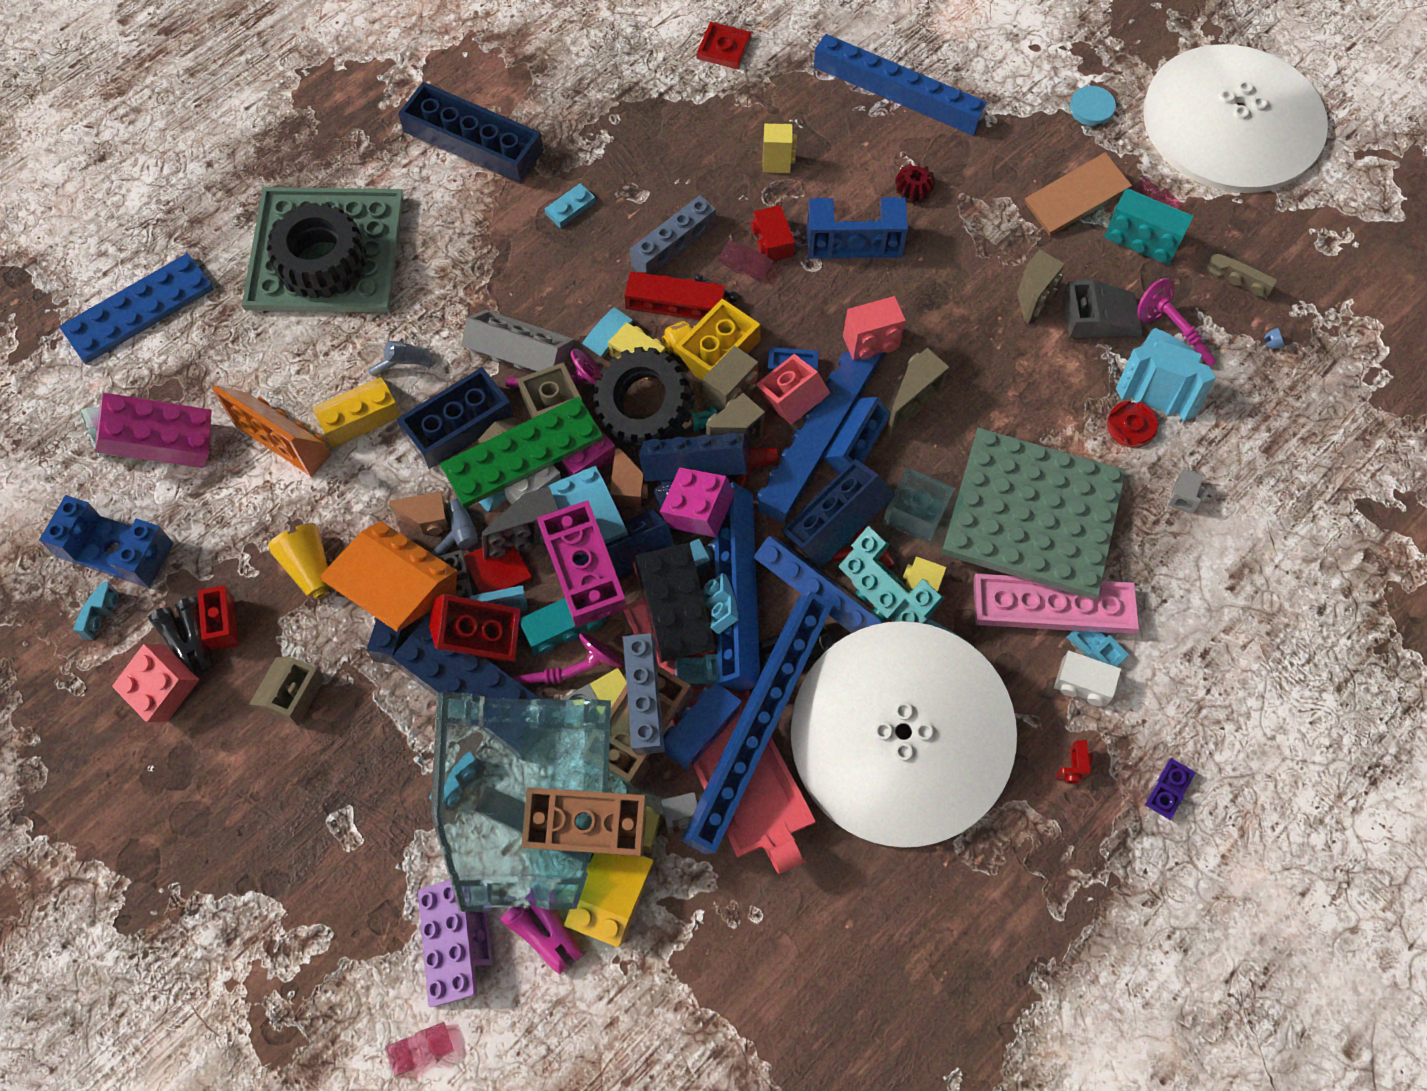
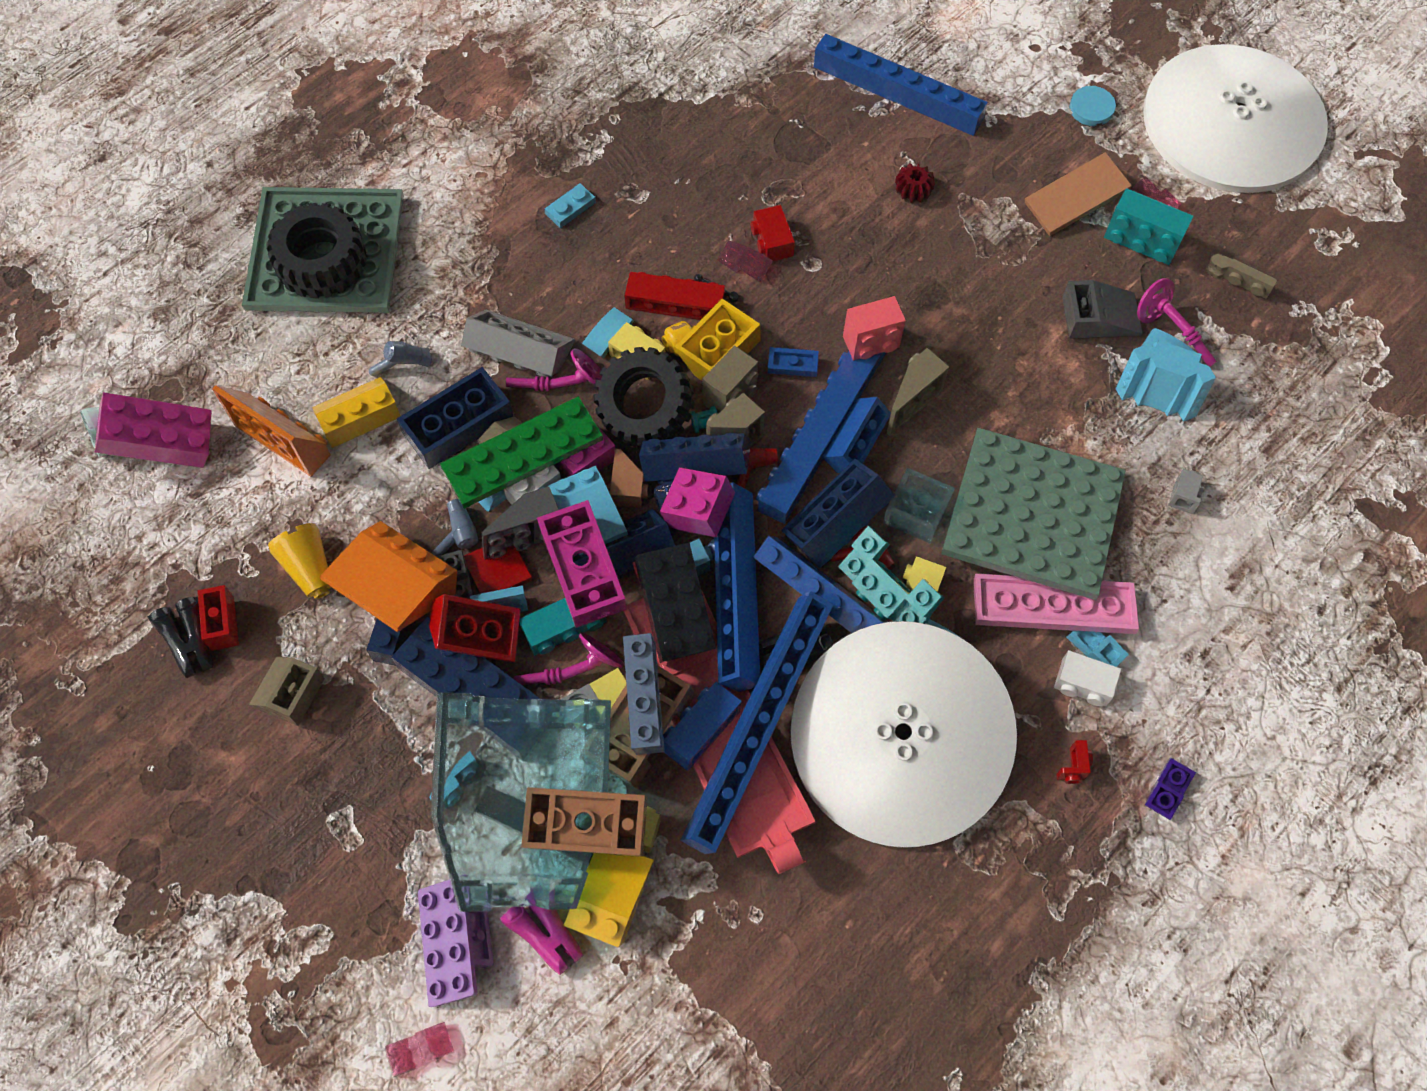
blue plate [39,495,174,588] -> none
blue plate [59,253,214,364] -> none
medium azure slope [73,582,119,640] -> none
coral brick [112,644,199,722] -> none
nougat slope [389,491,449,535] -> none
dark blue brick [398,82,544,183] -> none
dark tan slope [517,362,582,419] -> none
sand blue brick [630,195,716,275] -> none
light grey brick [661,792,700,834] -> none
medium azure slope [674,654,718,687] -> none
red tile [696,21,752,70] -> none
medium azure slope [703,573,738,634] -> none
coral brick [755,354,831,424] -> none
light yellow brick [763,124,797,173] -> none
blue plate [806,197,908,259] -> none
dark tan slope [1017,249,1064,324] -> none
red tile [1107,400,1158,448] -> none
medium blue hinge [1264,328,1285,349] -> none

